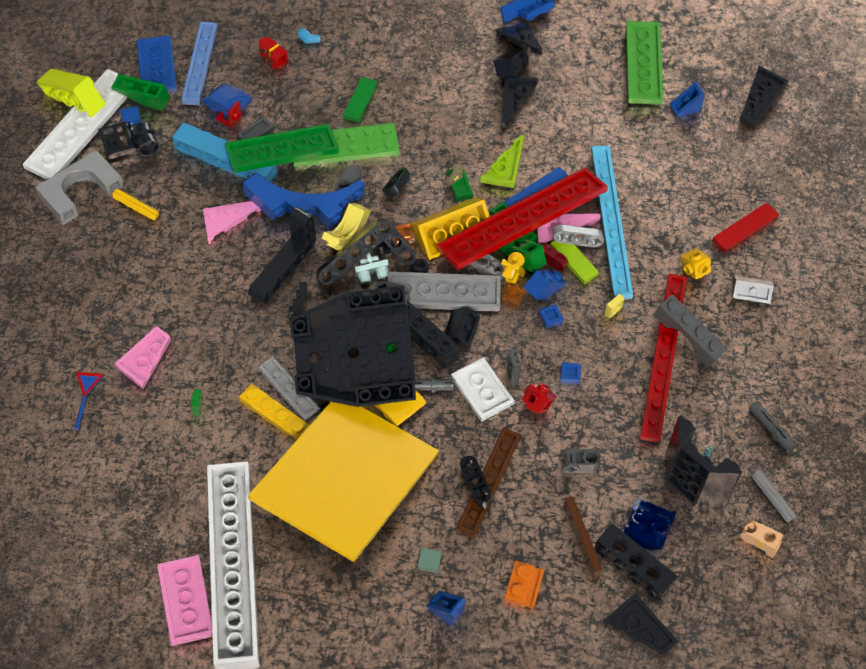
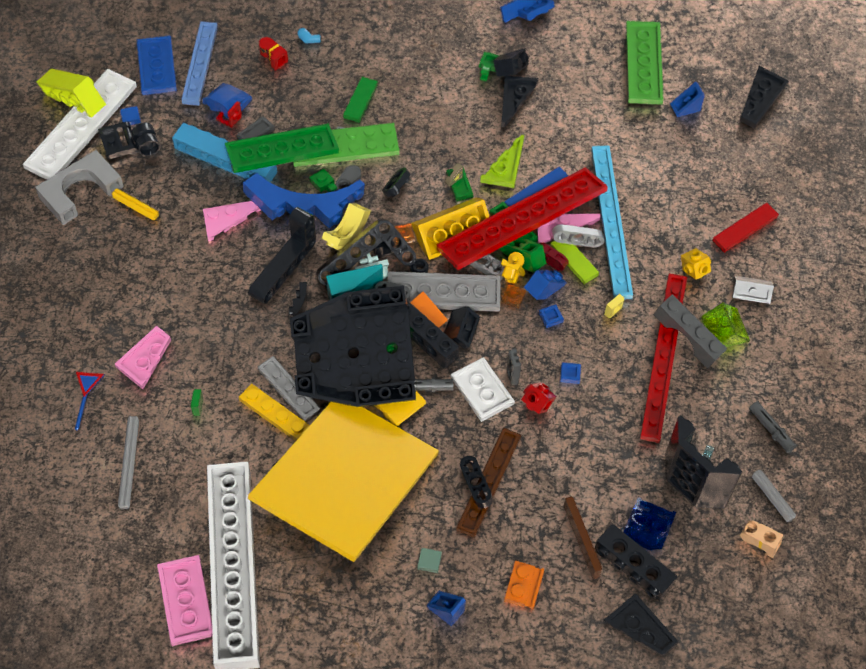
green slope [111,74,170,111] -> none
black wing [496,23,542,55] -> none
dark grey piece [562,448,601,474] -> none
none -> light grey axle [118,416,139,509]
none -> green plate [309,169,337,193]
none -> teal slope [326,264,383,300]
none -> orange tile [410,291,448,328]
none -> green plate [479,51,500,81]
none -> clear neon green slope [701,302,750,347]

